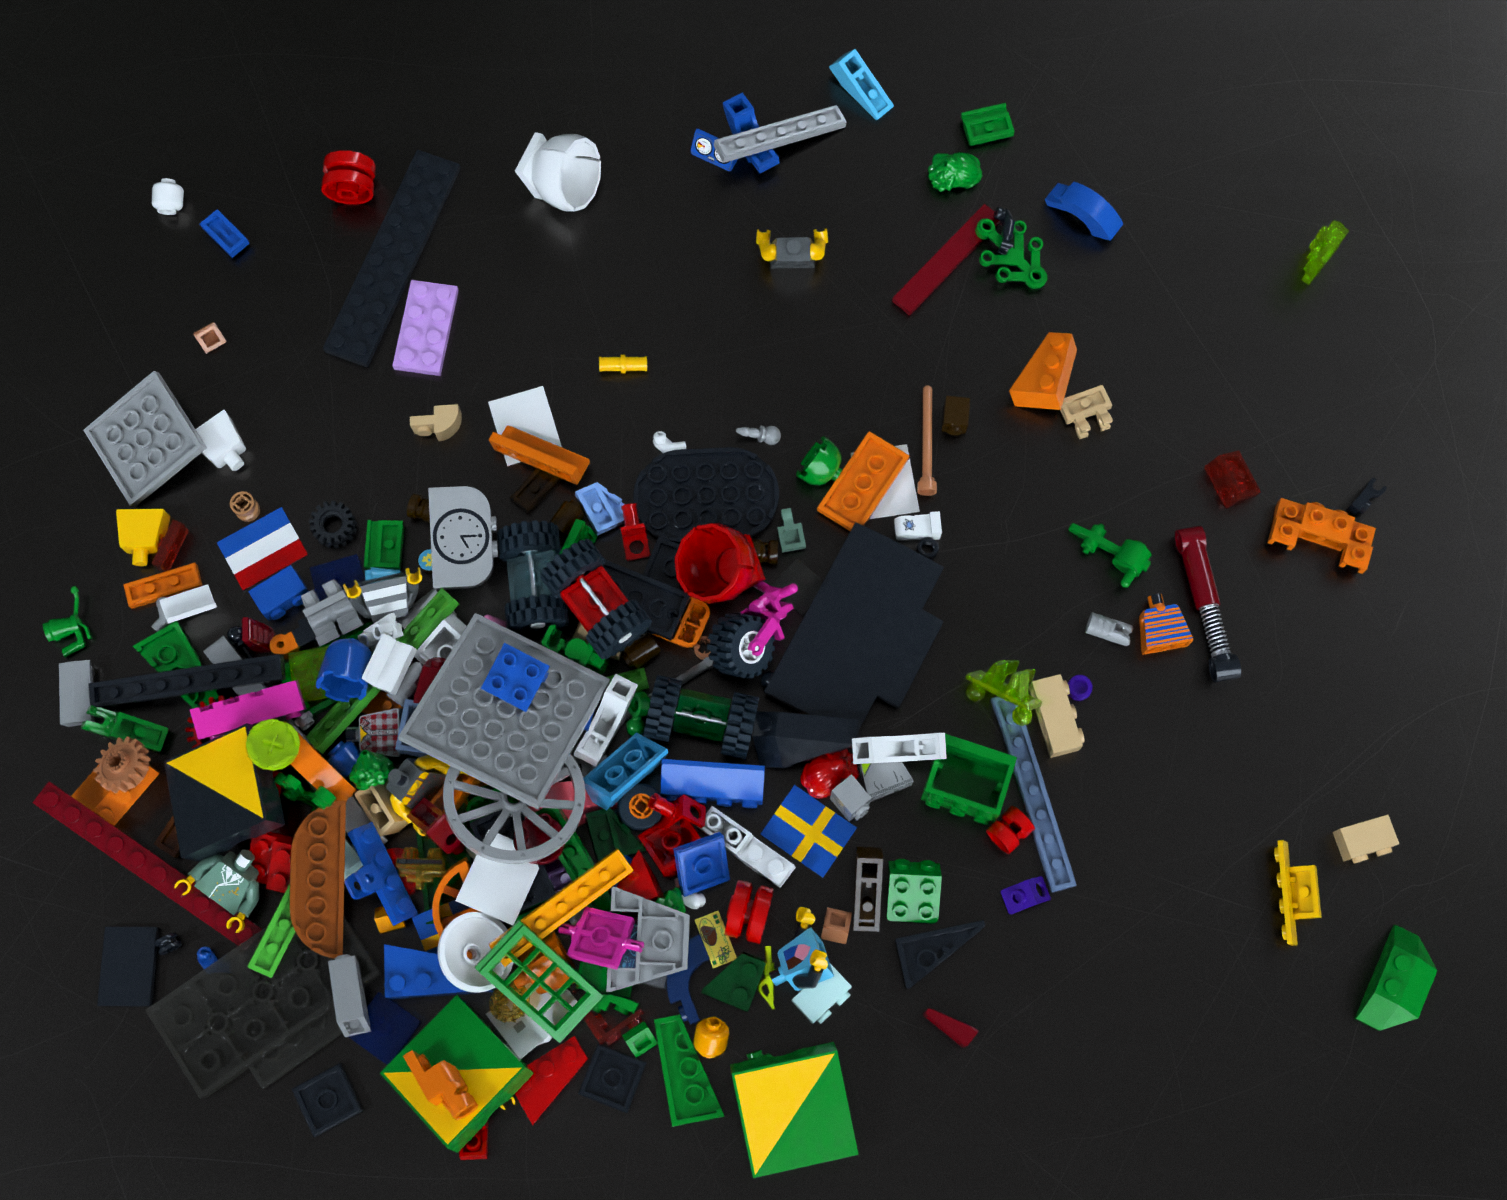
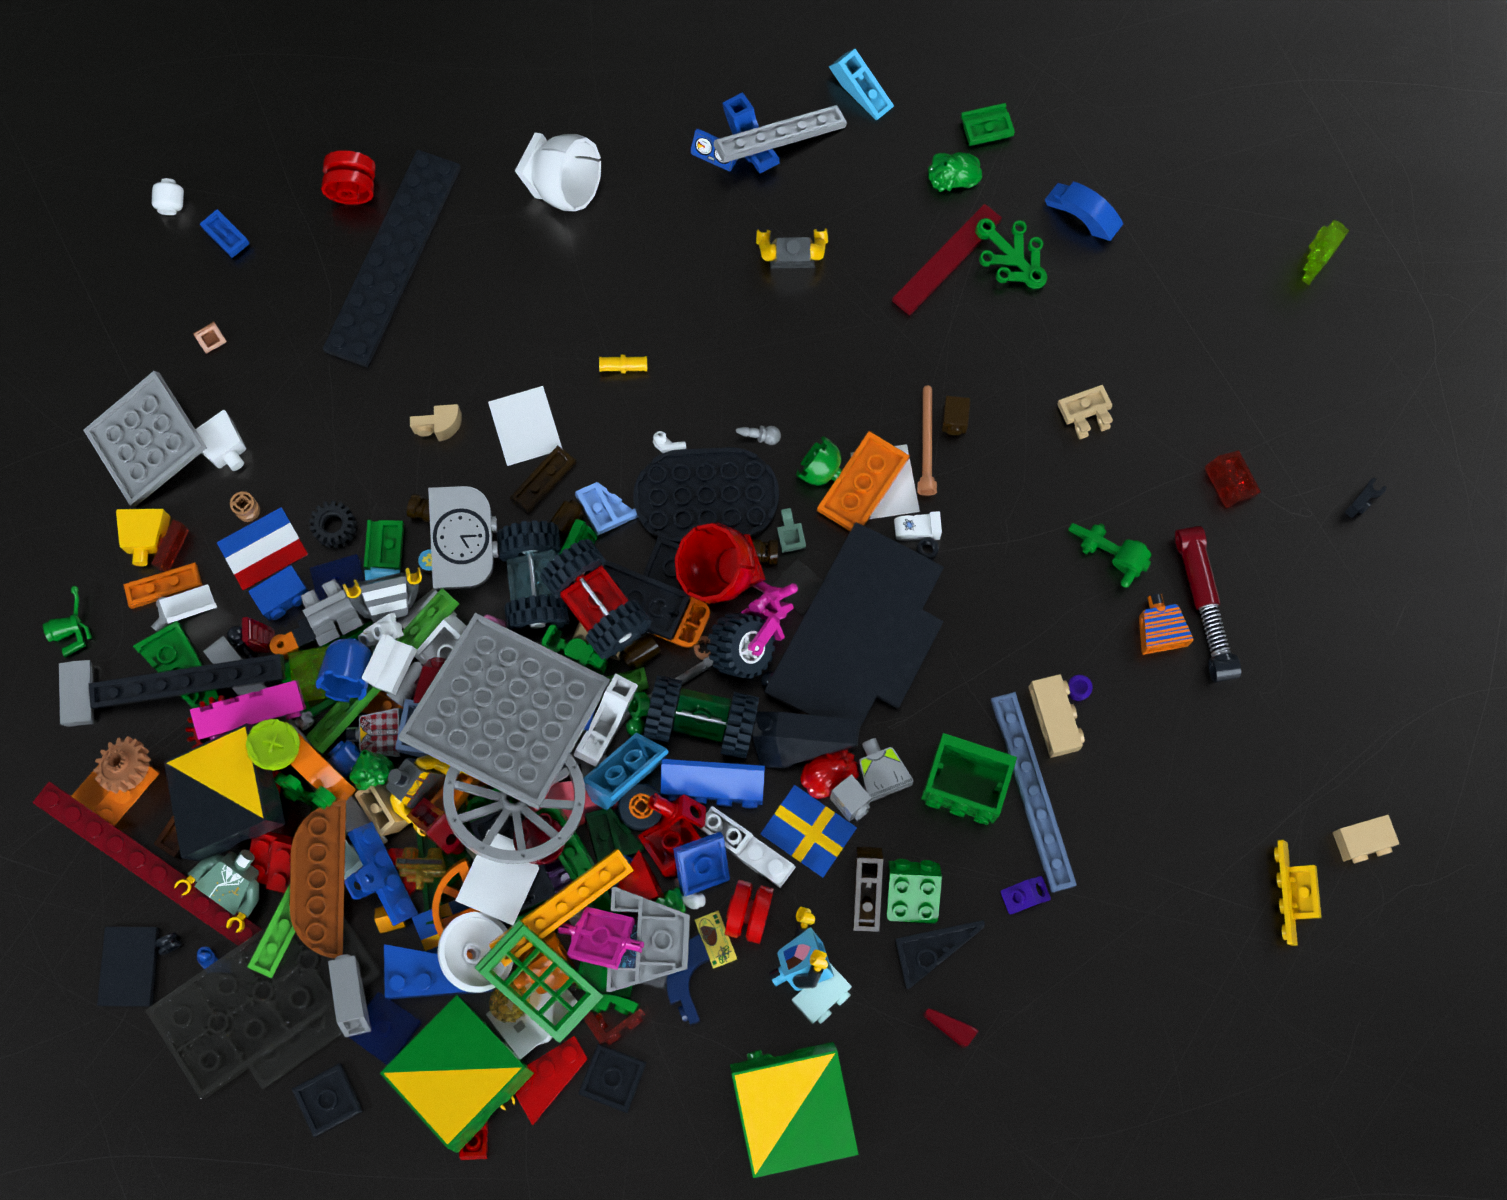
green plate [81,705,169,752] -> none
lavender plate [392,280,459,376] -> none
orange plate [403,1050,478,1120] -> none
blue hinge [481,643,550,712] -> none
orange panel [489,426,590,485] -> none
red bracket [620,503,650,561] -> none
green plate [622,1021,658,1058] -> none
green wing [654,1015,725,1127] -> none
light orange head [693,1017,729,1058] -> none
dark green wing [701,952,767,1012] -> none
neon yellow hand [758,946,775,1010] -> none
nougat slope [821,907,852,944] -> none
white arch [852,733,947,764] -> none
clear neon green piece [965,660,1042,726] -> none
red wheel [986,805,1035,854] -> none
black arm [993,207,1015,255] -> none
orange wedge [1009,332,1077,410] -> none
light grey hinge [1085,612,1133,646] -> none
orange bracket [1267,498,1376,574] -> none
green wedge [1355,925,1437,1031] -> none

